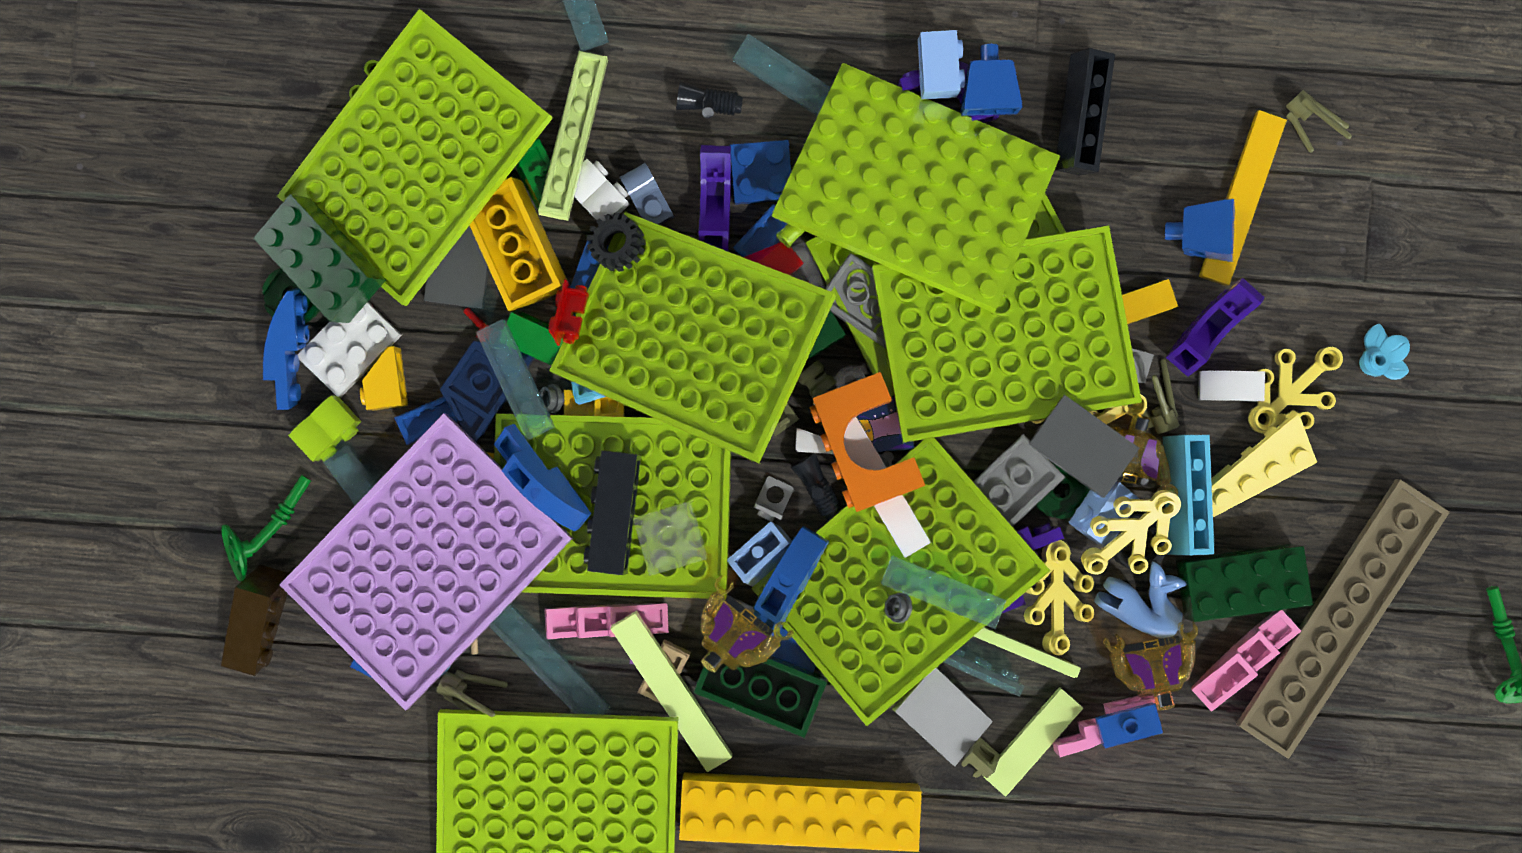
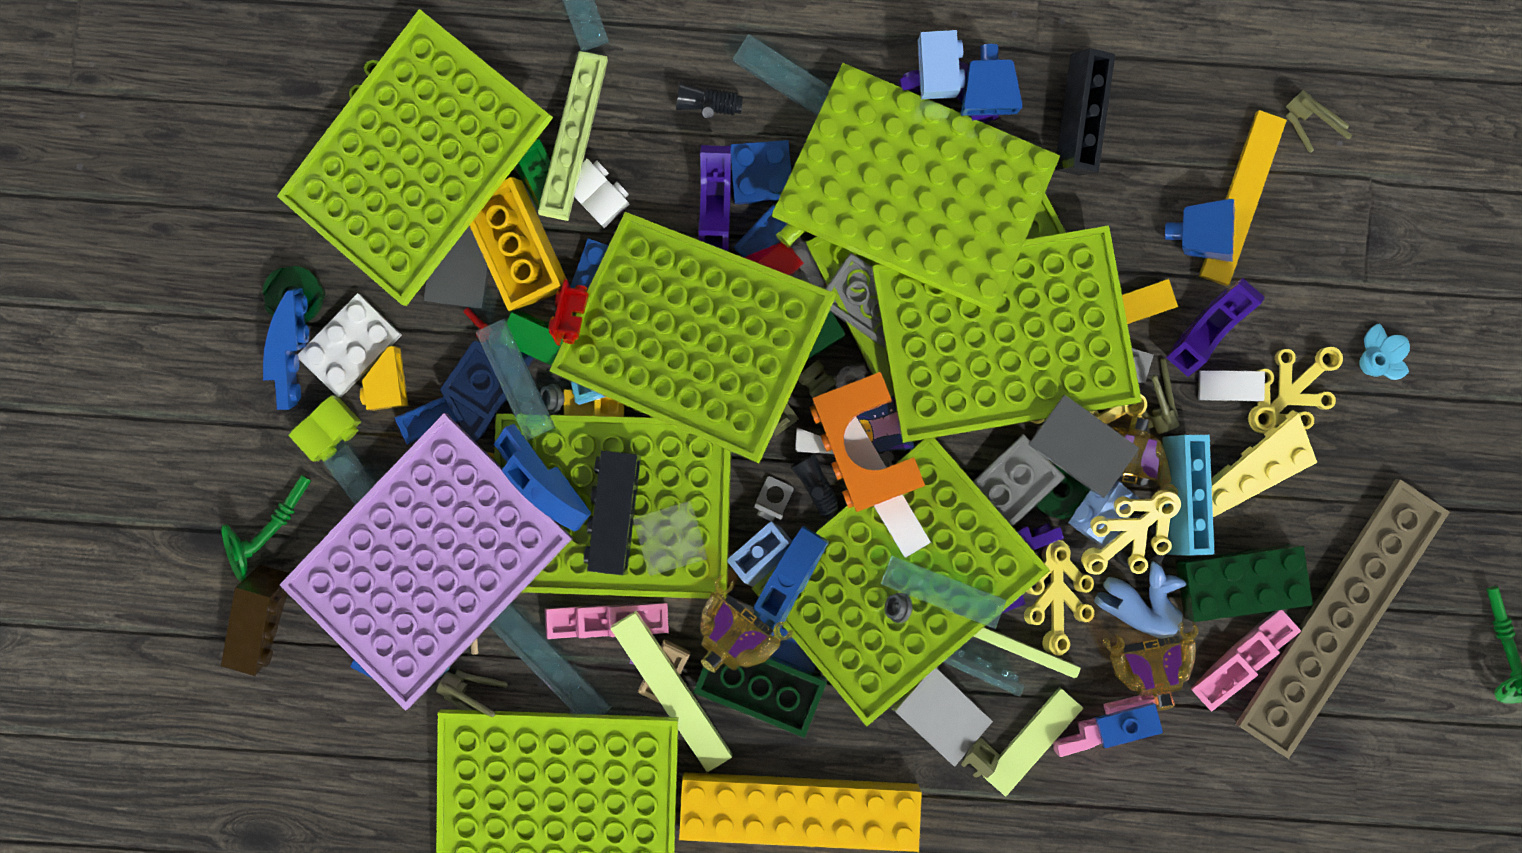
dark green brick [254,194,386,323] -> none
black tyre [587,213,646,272] -> none
sand blue plate [620,163,674,225] -> none

